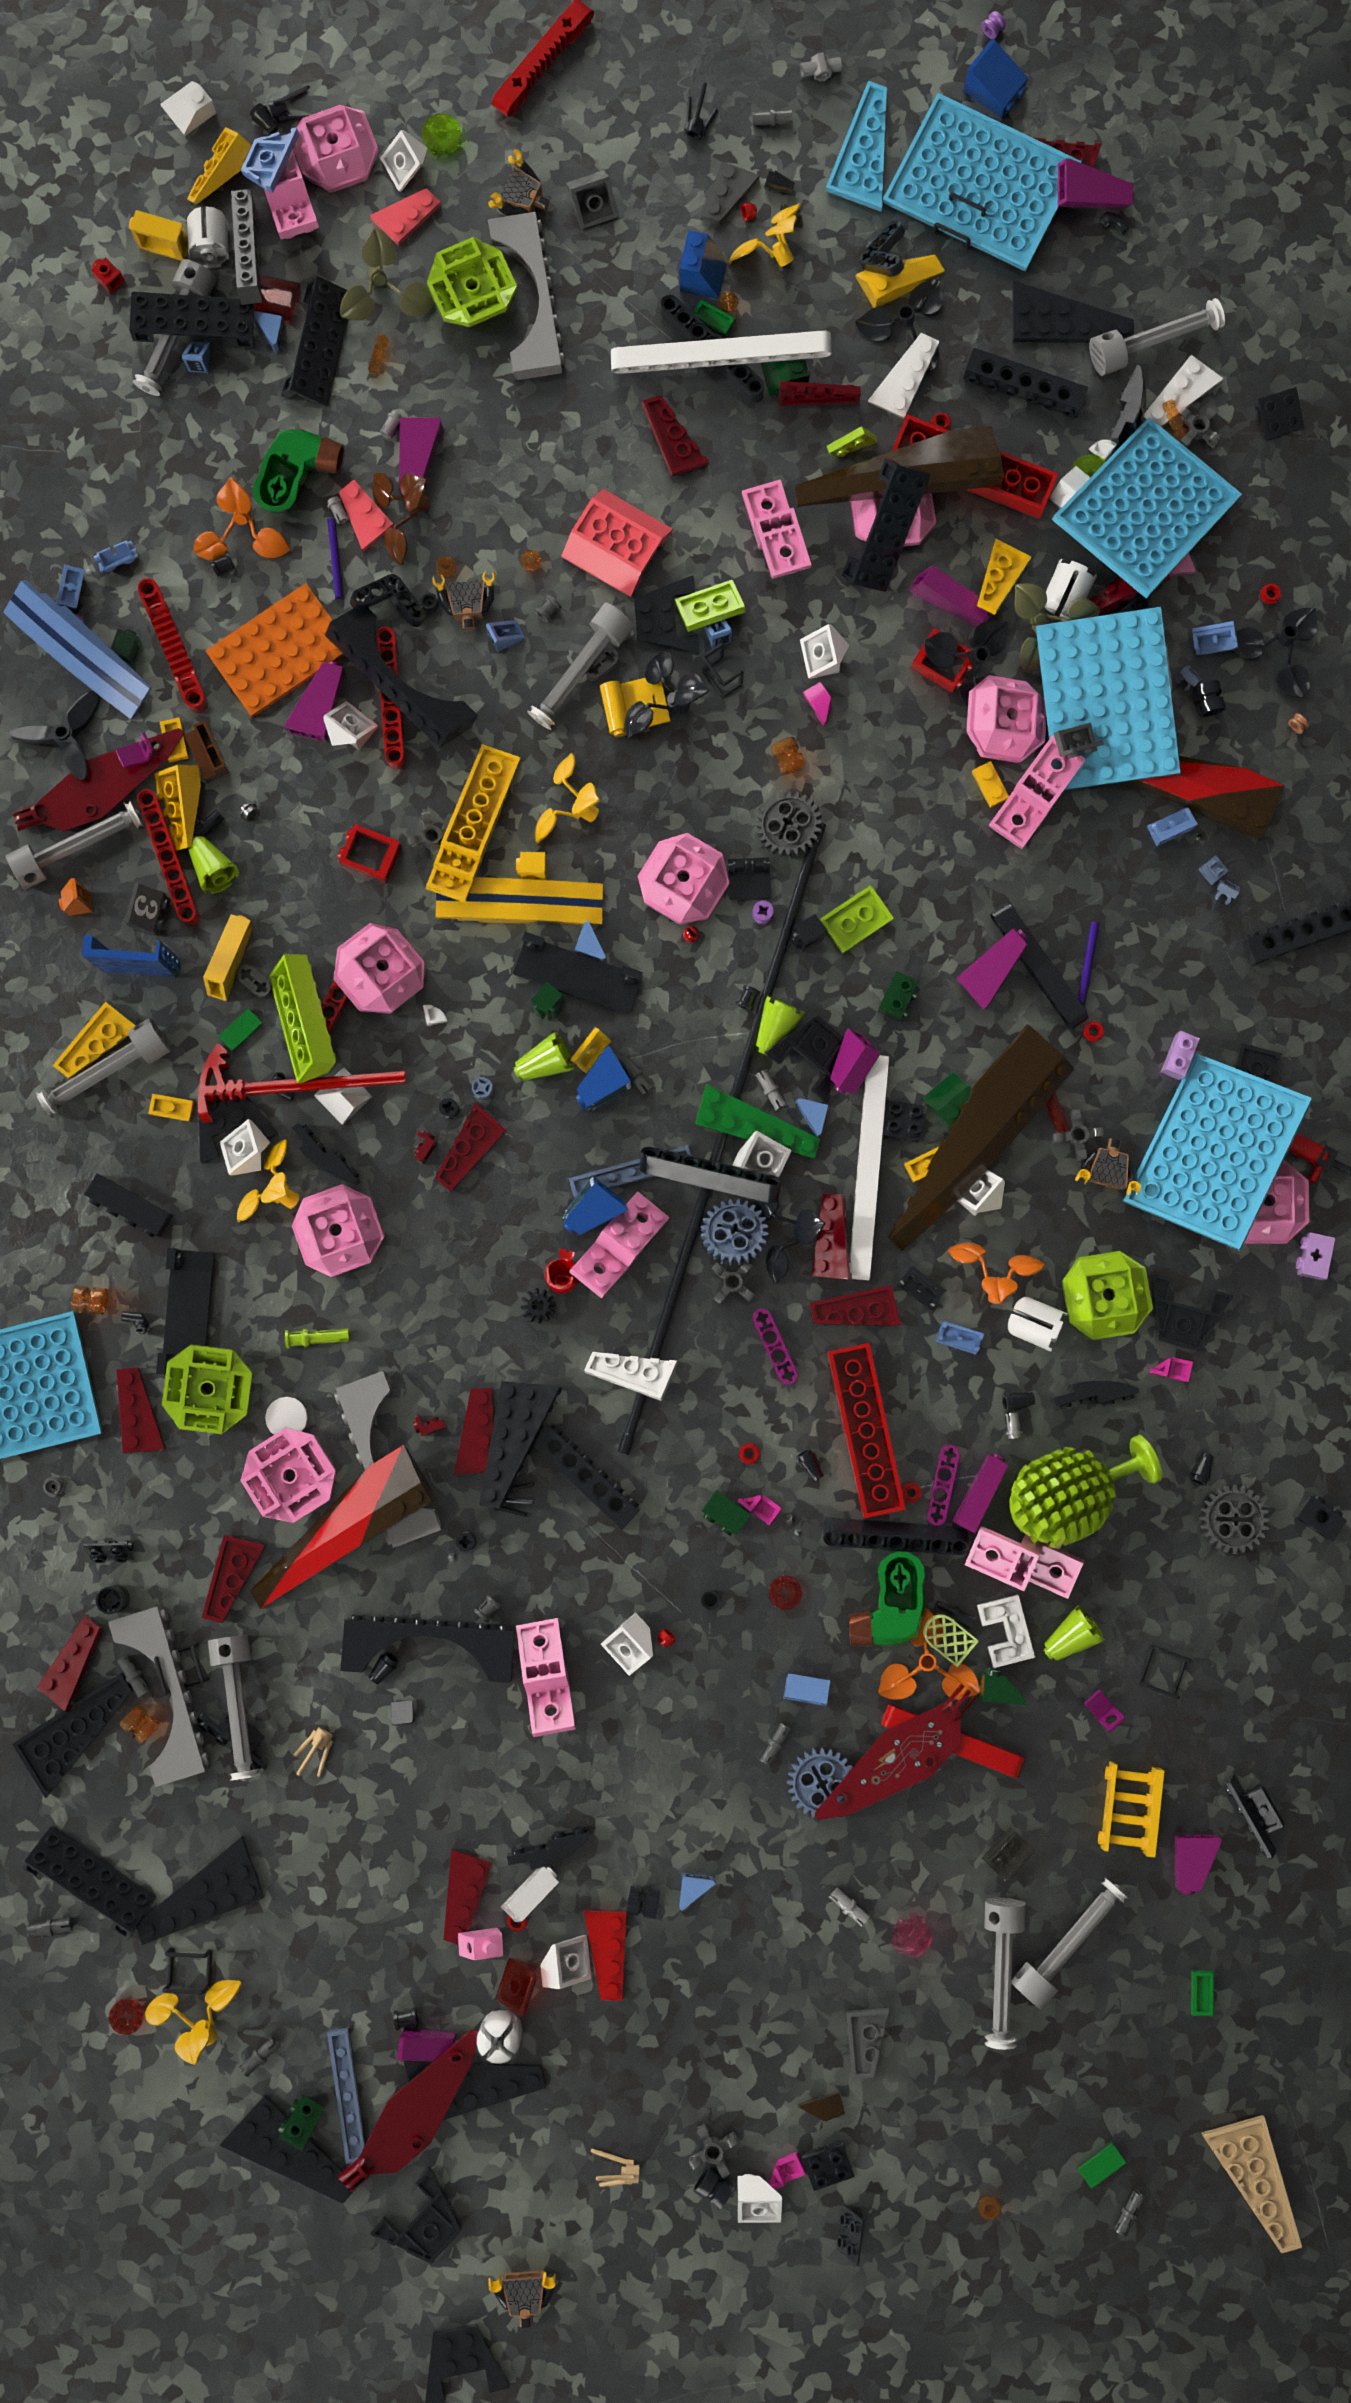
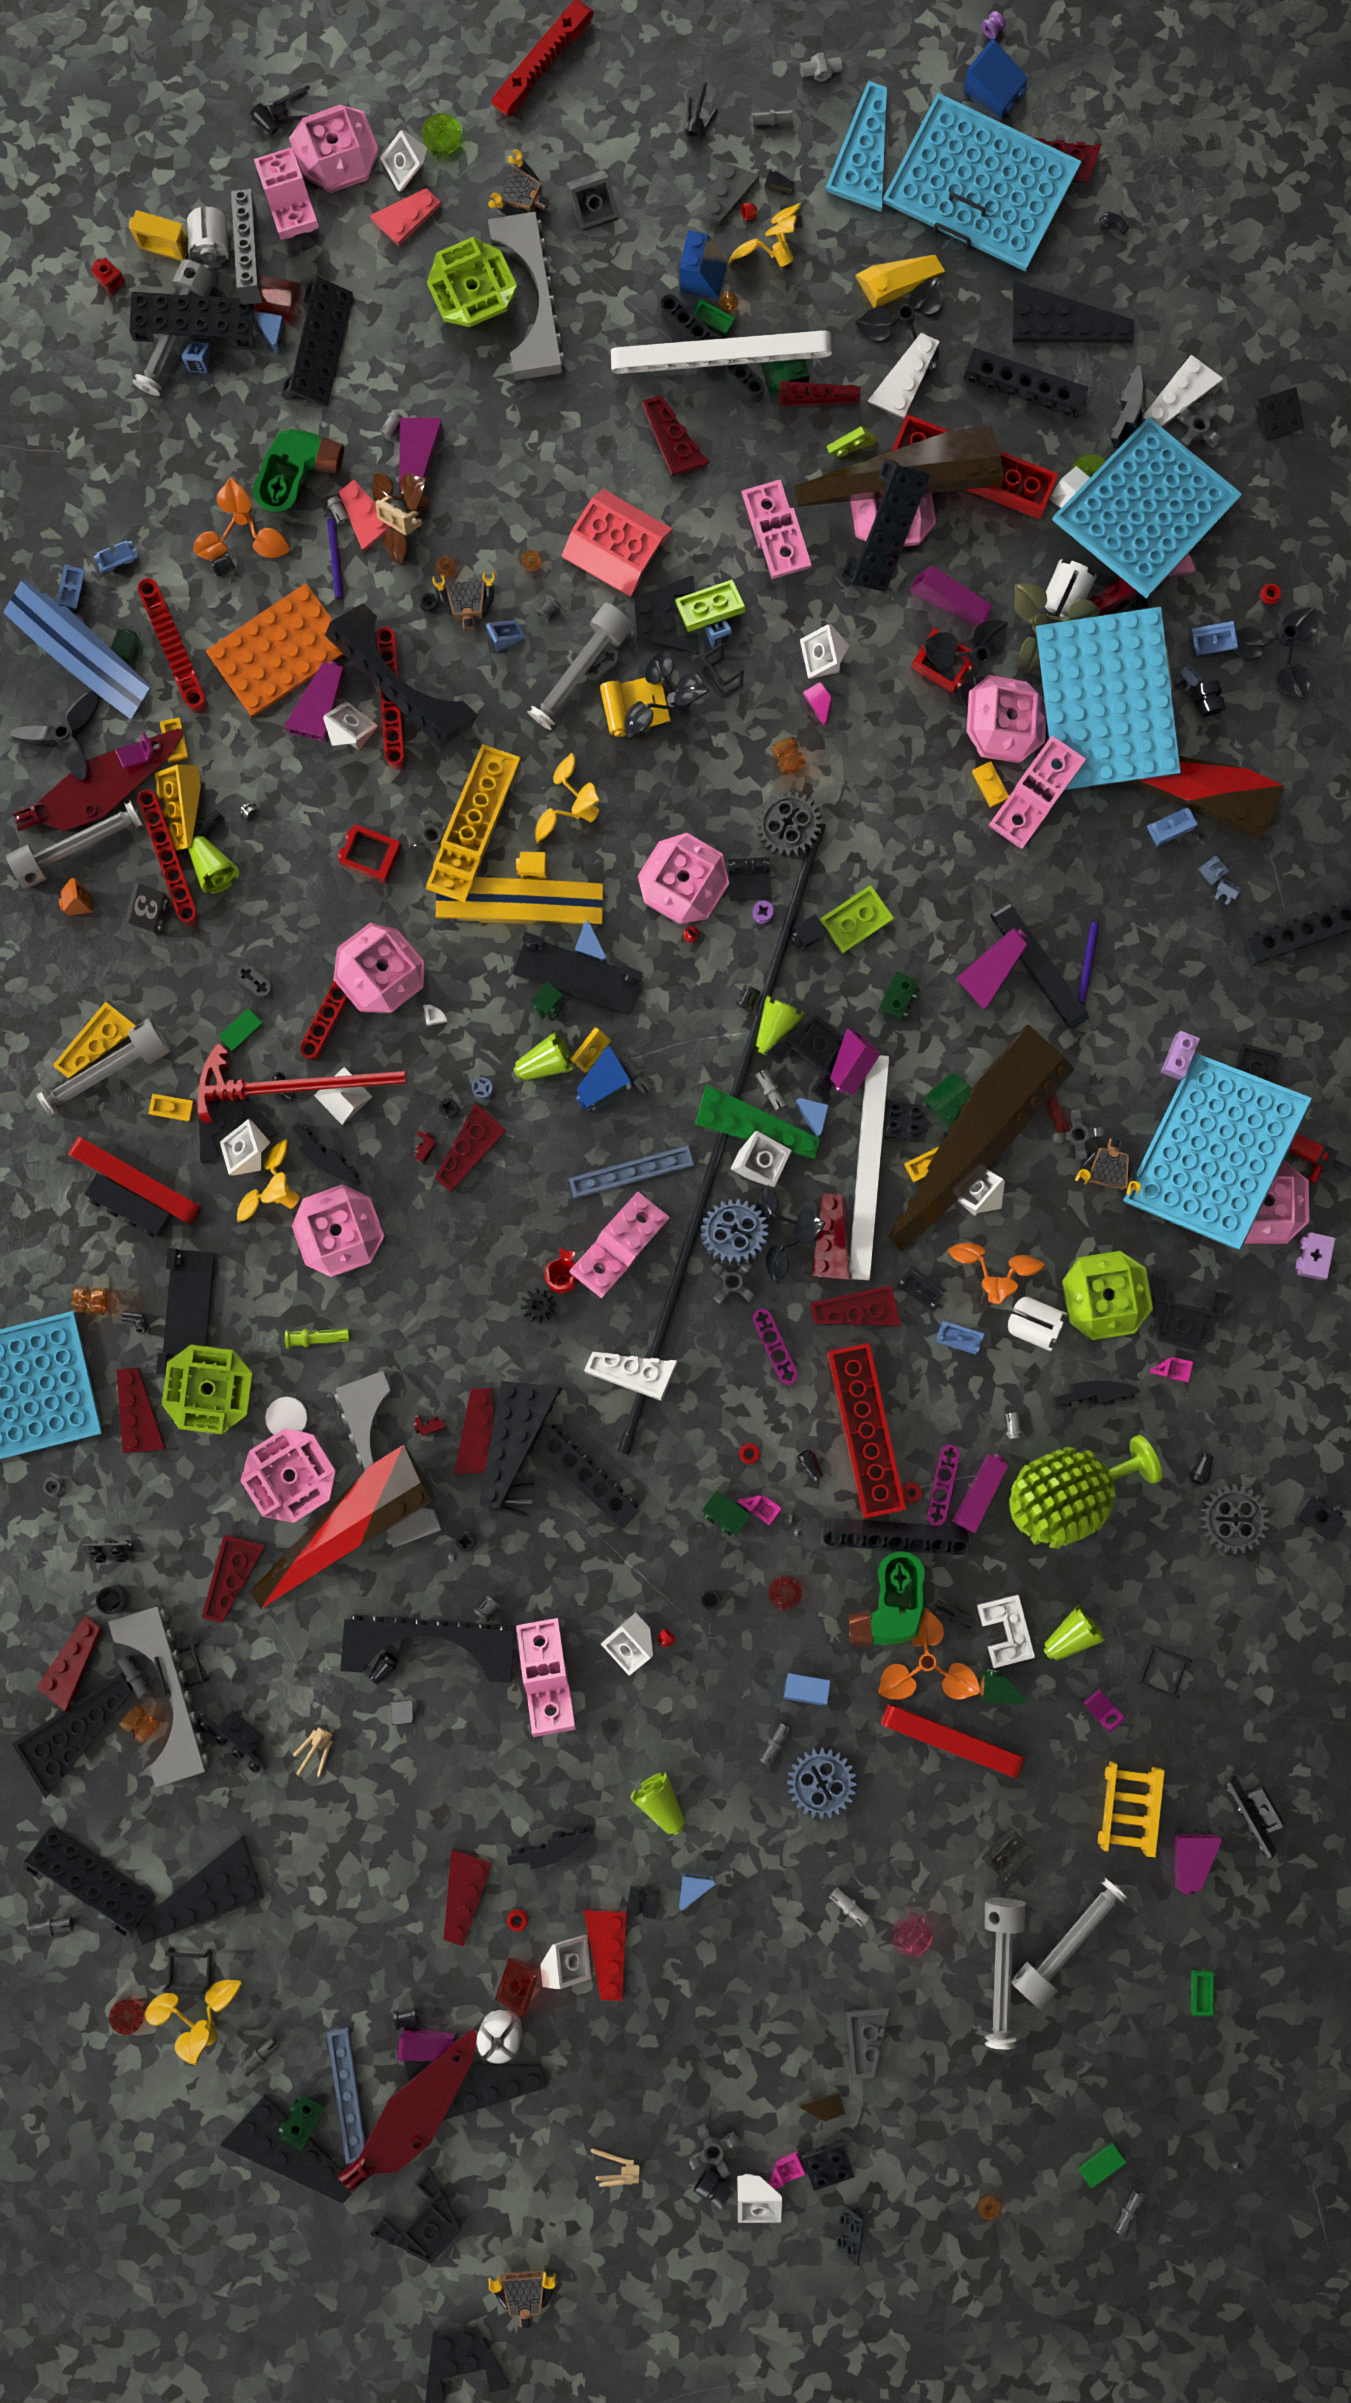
blue panel [82,935,180,977] -> none
white slope [160,81,216,136] -> none
reddish brown piece [184,720,230,783] -> none
yellow wedge [187,127,252,205] -> none
yellow slope [203,914,252,1002] -> none
light grey piece [208,1635,261,1781] -> none
medium blue wing [241,128,300,193] -> none
lime slope [269,954,336,1083] -> none
olive plant [340,228,434,320] -> none
black beam [350,574,426,627] -> none
clear orange axle [368,334,389,375] -> none
bright pink torso [458,1928,503,1960] -> none
white window [501,1867,559,1922] -> none
blue slope [562,1176,628,1235] -> none
beam [639,1146,781,1203] -> none
dark red wing [815,1683,977,1820] -> none
black beam [858,220,905,277] -> none
yellowish green window [923,1614,979,1667] -> none
red plate [931,413,951,430] -> none
bright pink bracket [965,1526,1085,1599] -> none
yellow wing [977,539,1032,615] -> none
black cone [1002,1392,1035,1413] -> none
dark grey bracket [1054,723,1104,759] -> none
magenta slope [1058,158,1134,210] -> none
red plate [1083,1021,1104,1042] -> none
light grey piece [1089,298,1225,376] -> none
white tile [1089,440,1117,462] -> none
clear orange axle [1162,399,1187,440] -> none
tan wing [1201,2115,1302,2253] -> none
nougat bush [1288,713,1309,734] -> none
none -> red beam [68,1136,201,1225]
none -> tan hinge [375,496,422,535]
none -> lime cone [631,1773,685,1835]

